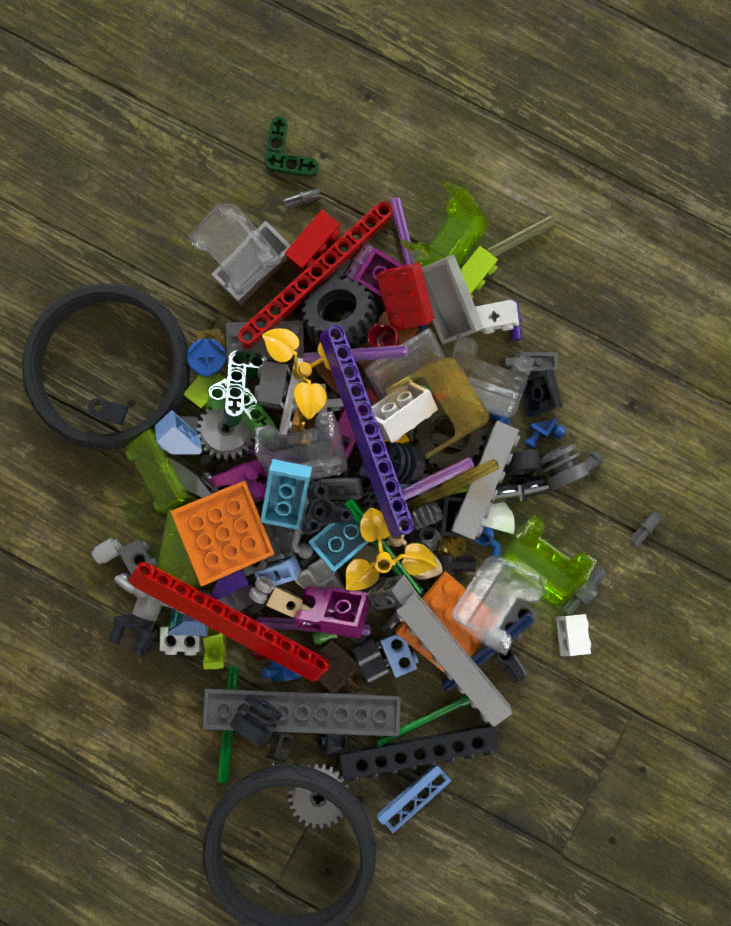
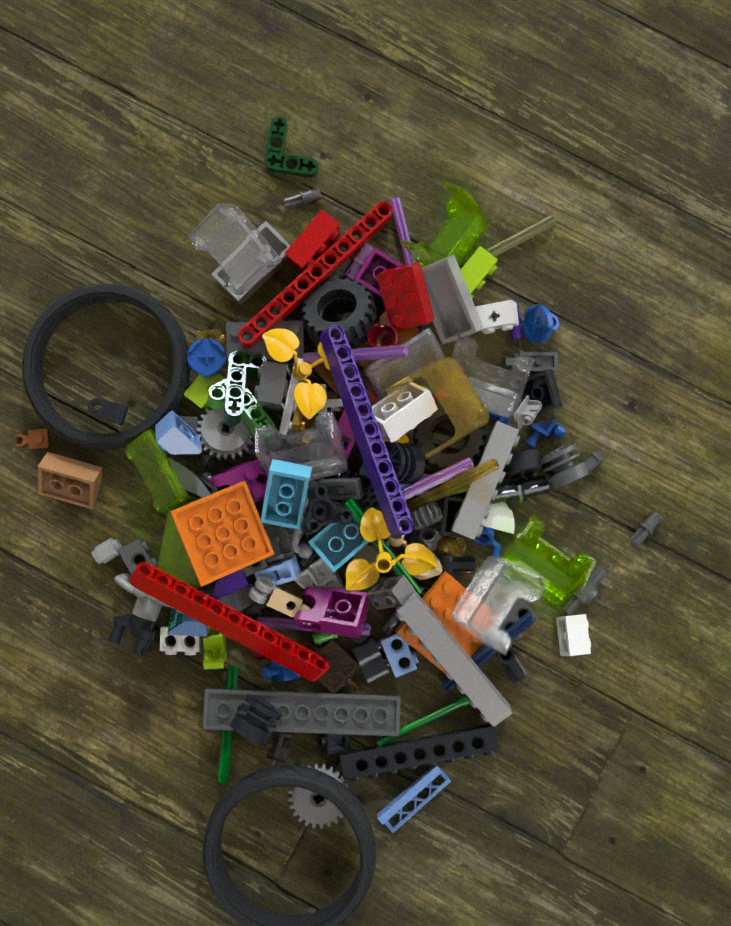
none -> dark orange plate [15,429,50,450]
none -> medium nougat slope [38,452,103,509]
none -> light grey hinge [514,395,542,430]
none -> blue tile [522,304,559,343]

